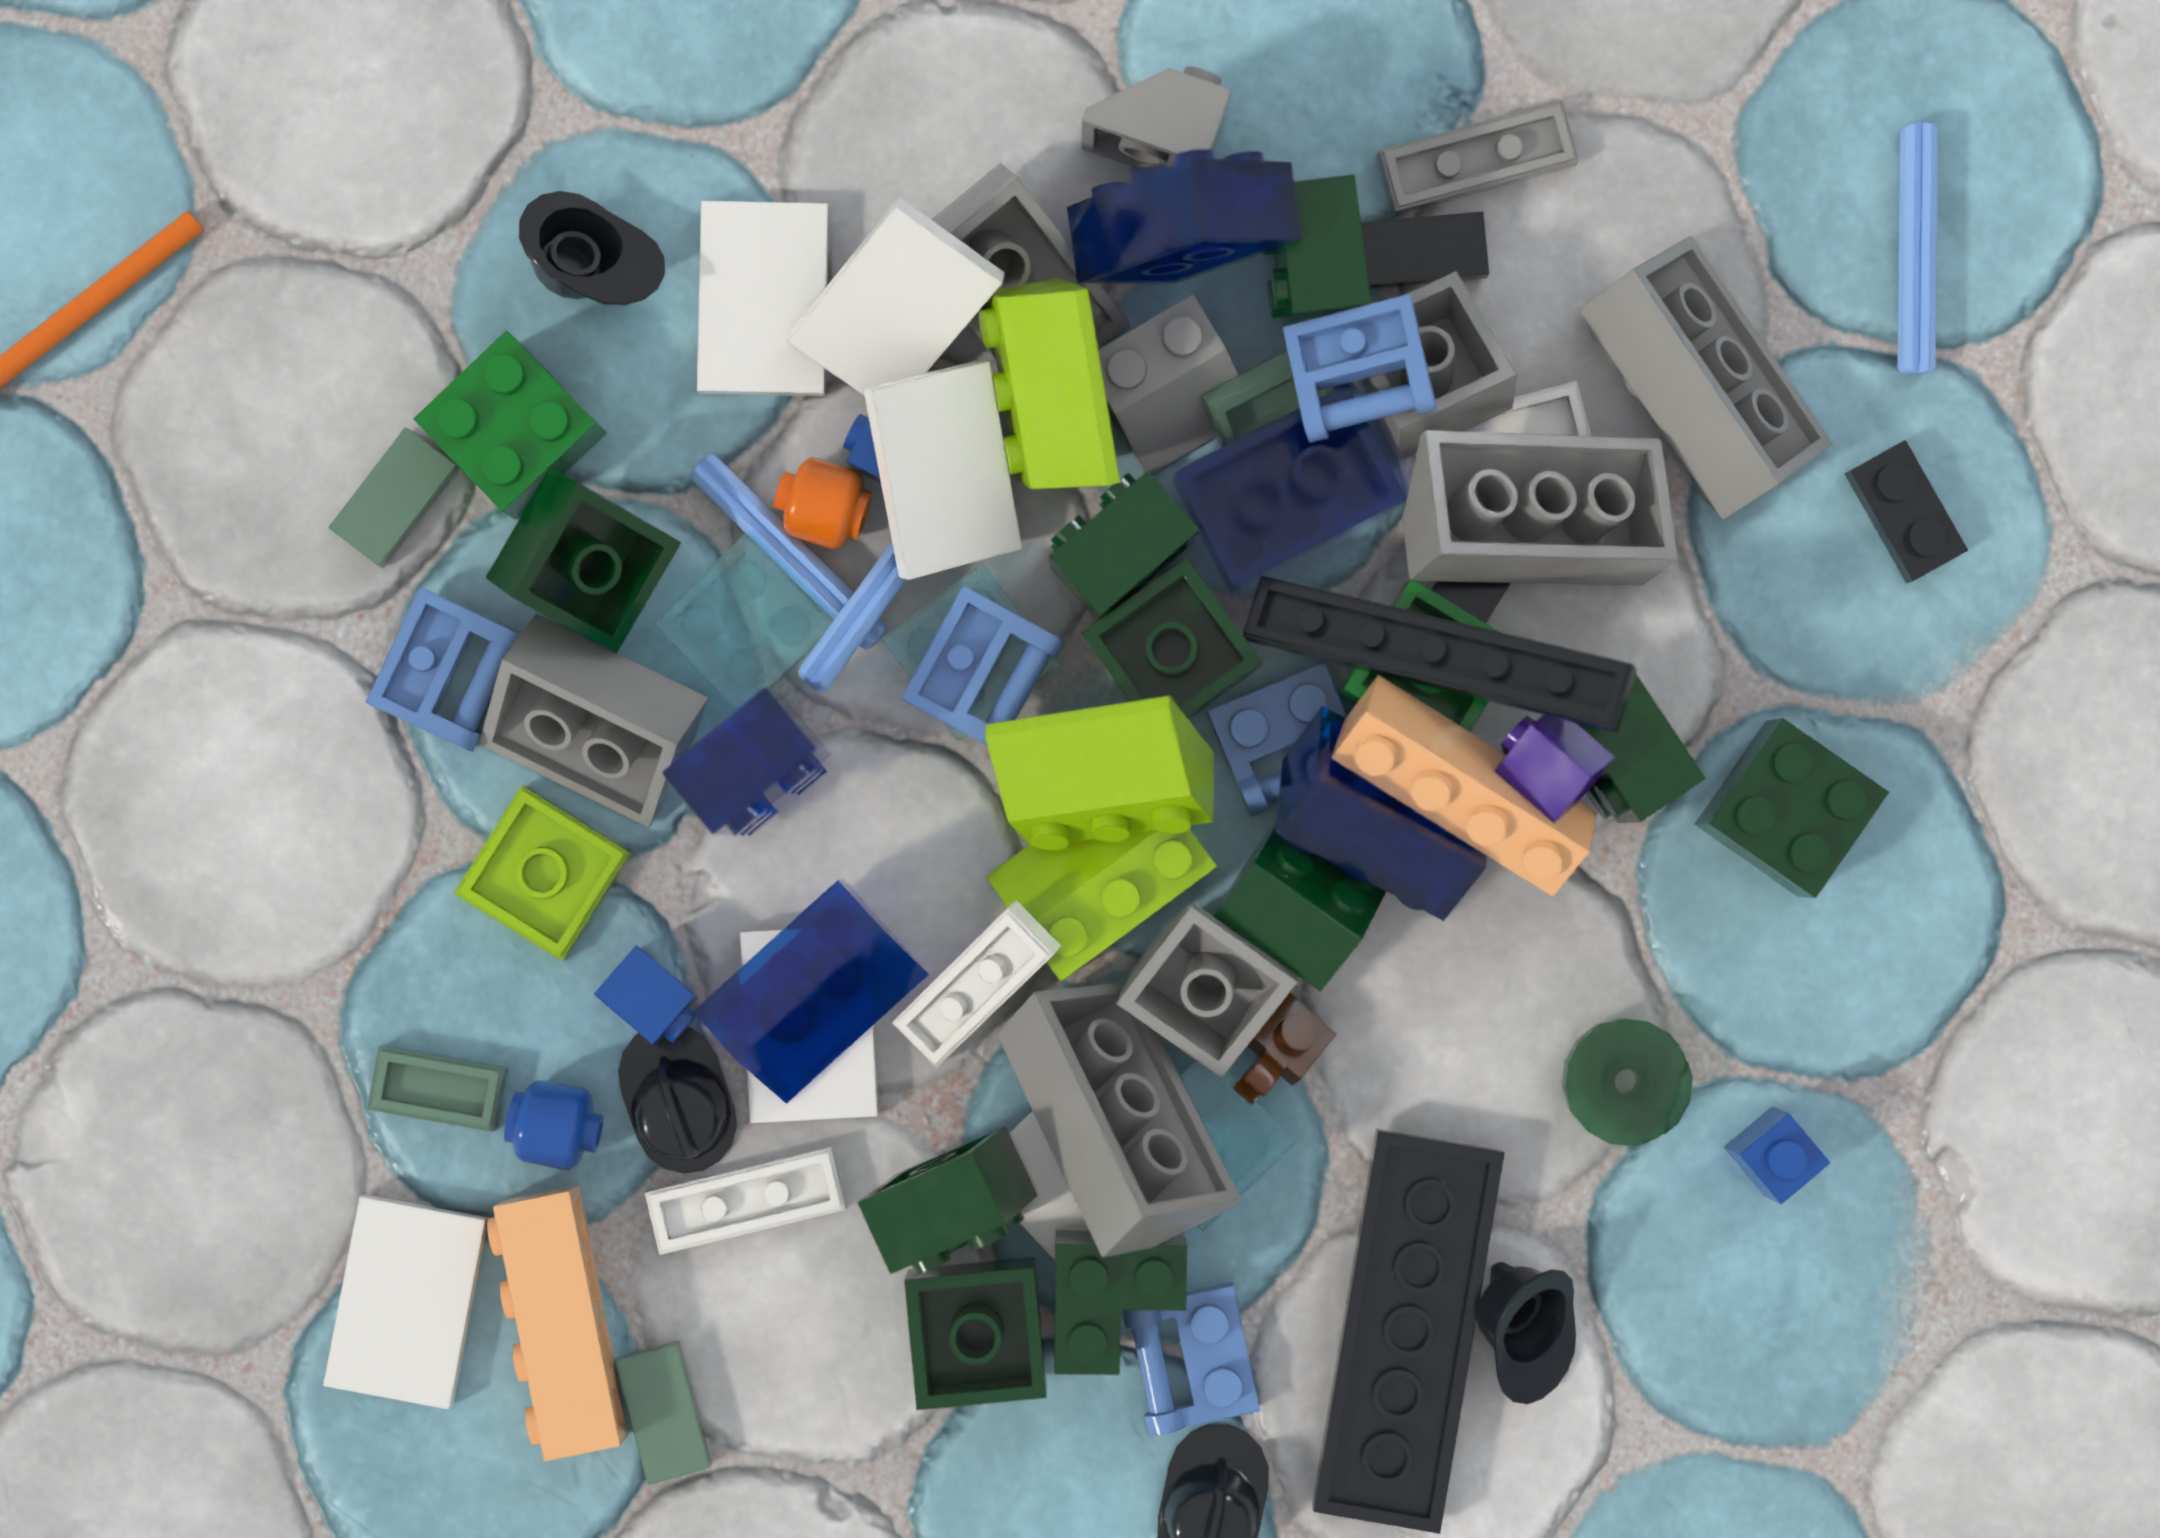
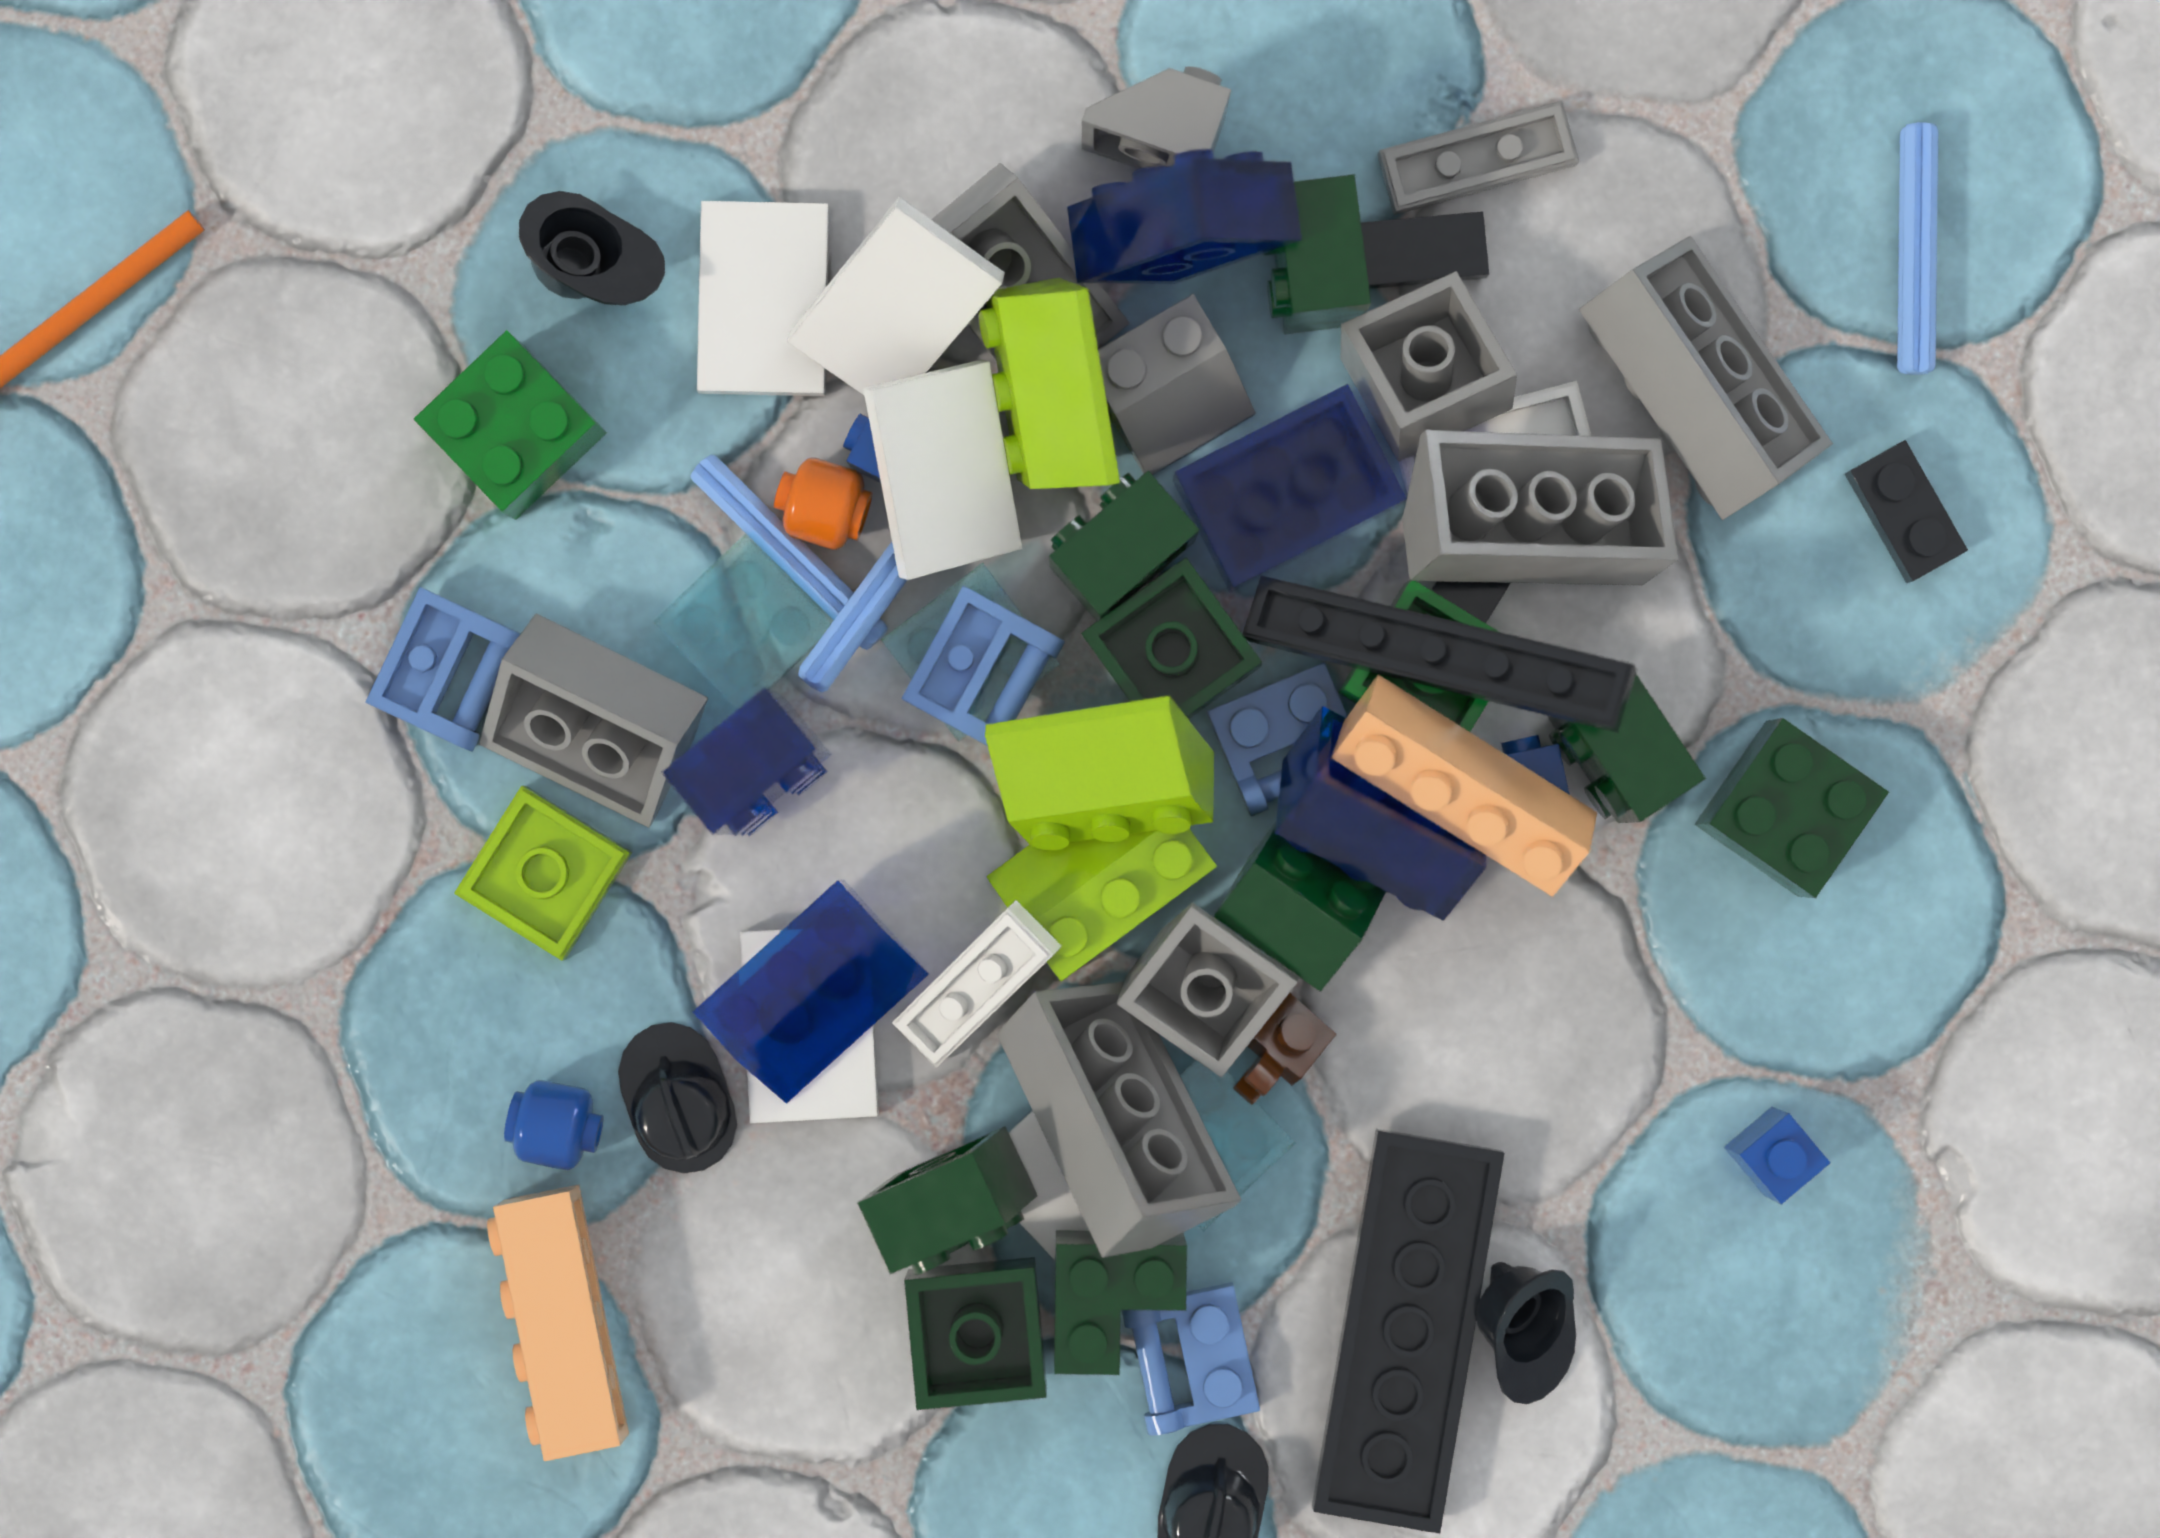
white tile [323,1194,489,1410] -> none
sand green tile [328,427,460,568] -> none
sand green tile [367,1045,508,1132] -> none
dark green brick [485,466,681,654] -> none
blue brick [593,945,698,1046] -> none
sand green tile [615,1341,712,1485] -> none
white tile [645,1145,847,1255] -> none
sand green tile [1201,351,1338,453] -> none
medium blue plate [1283,294,1438,443] -> none
dark purple brick [1495,715,1615,823] -> none
clear green plate [1562,1017,1693,1147] -> none

